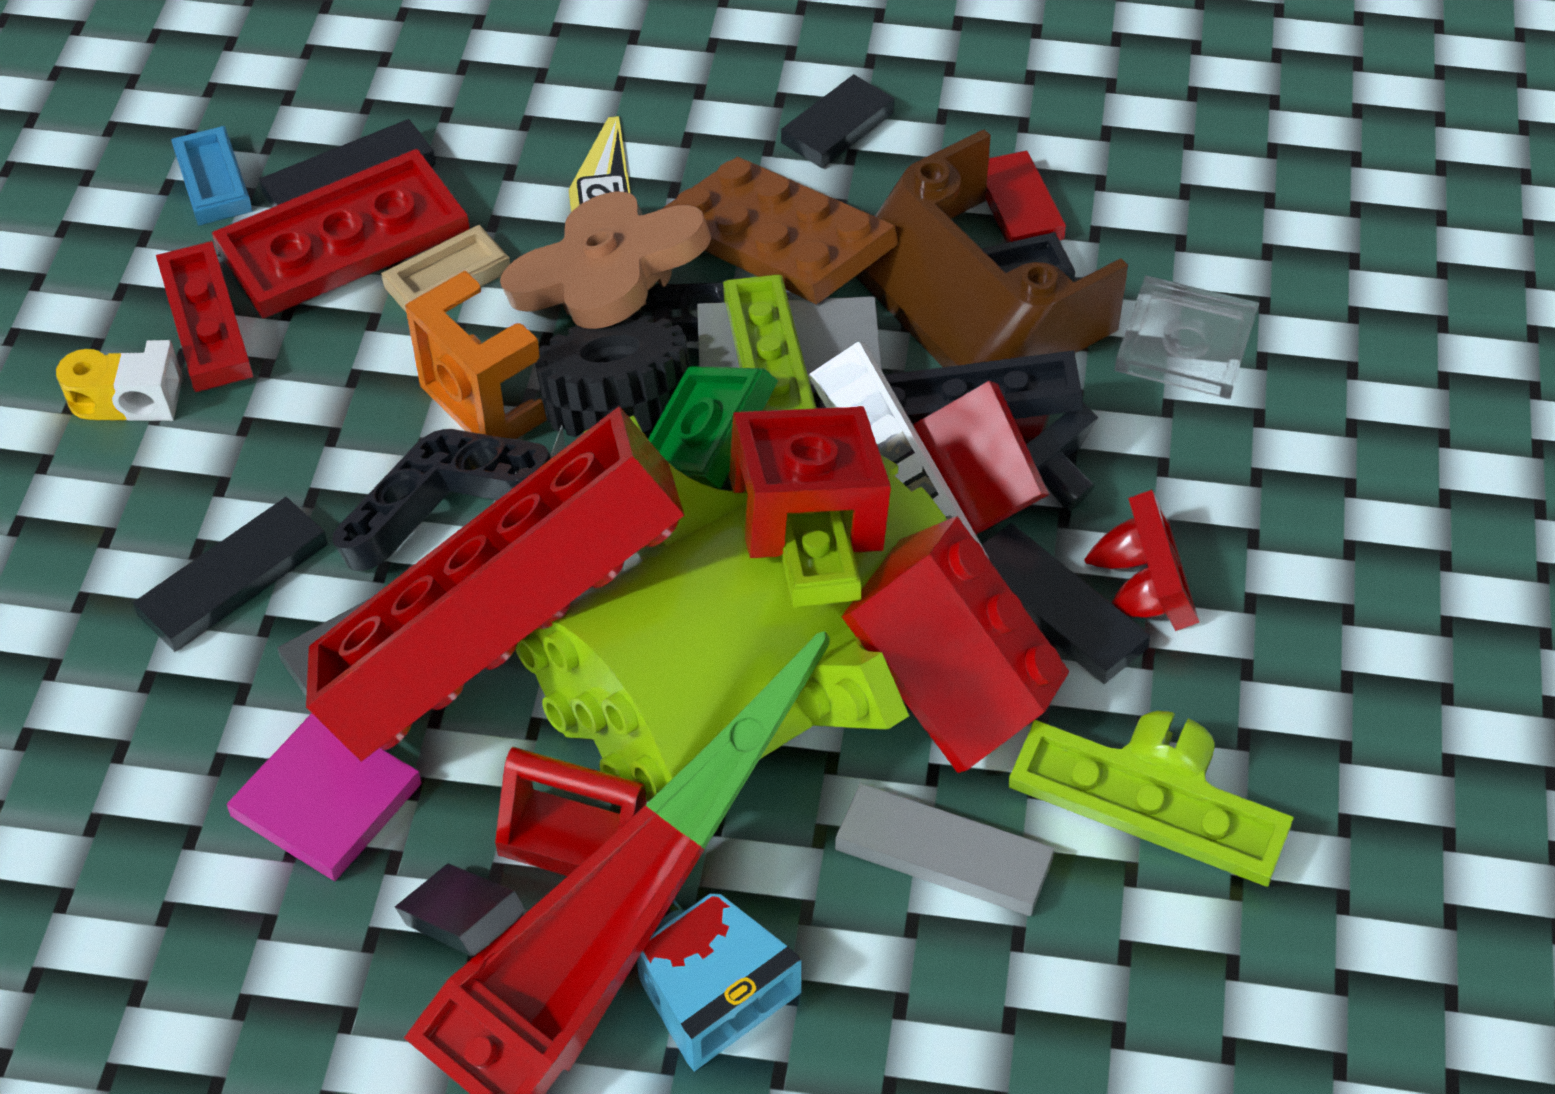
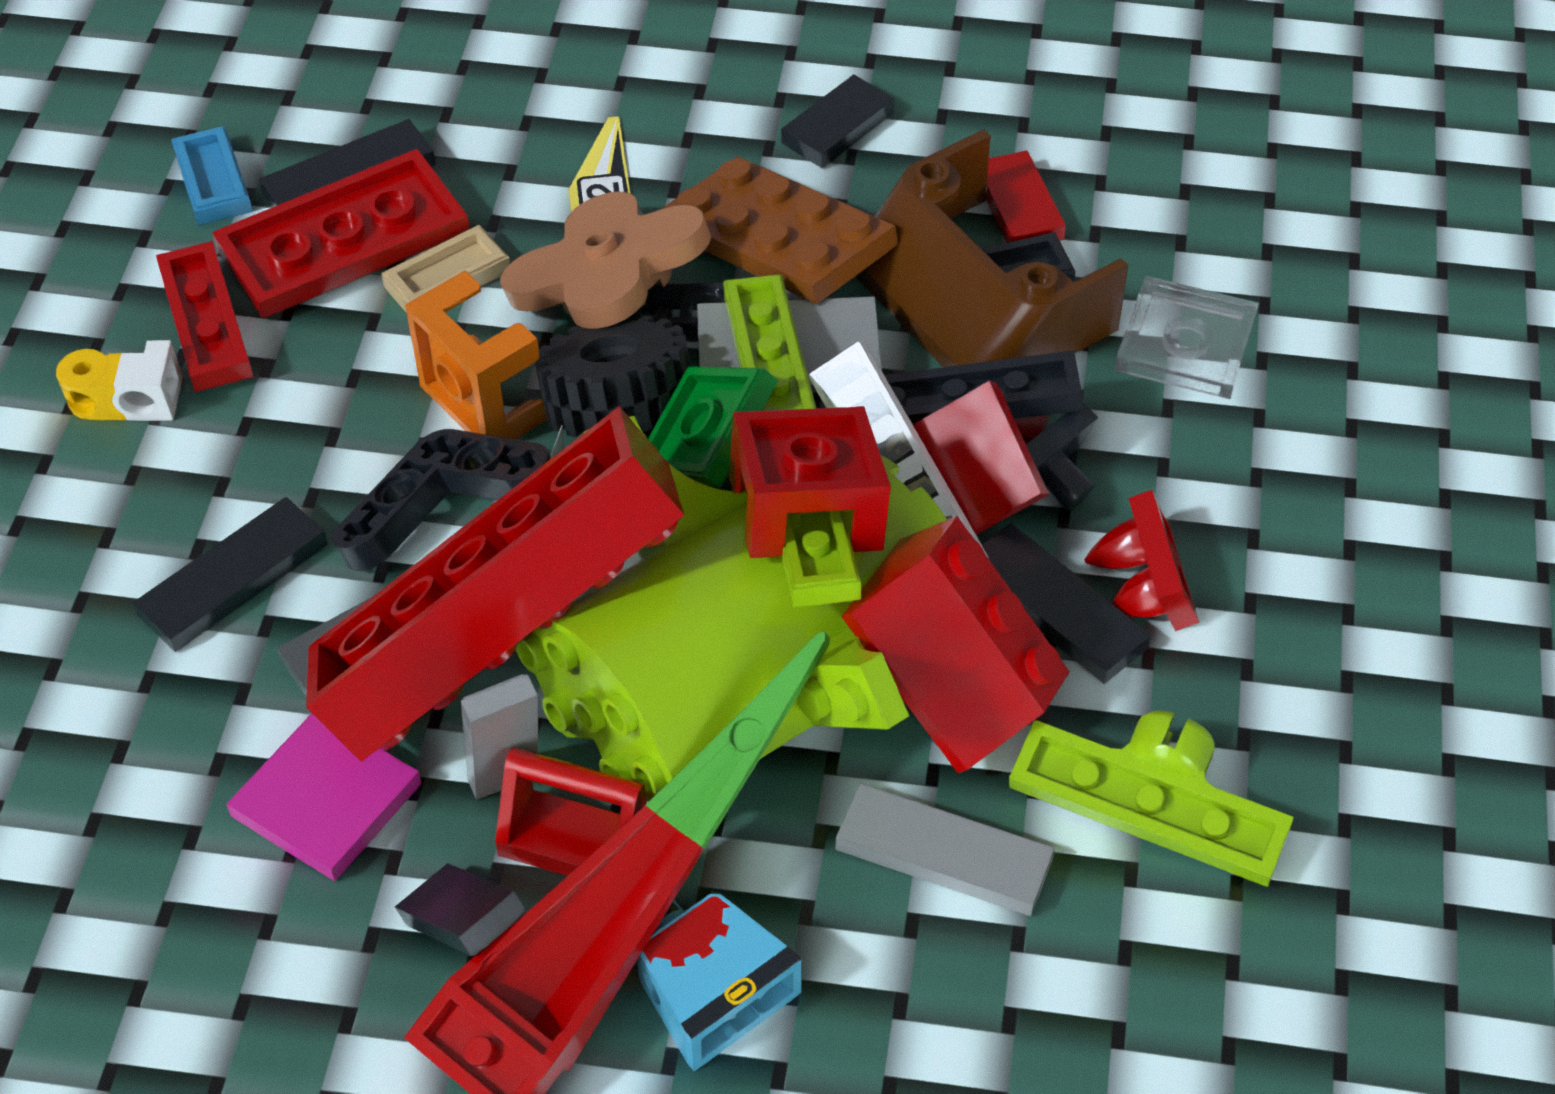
none -> light grey tile [461,674,538,800]

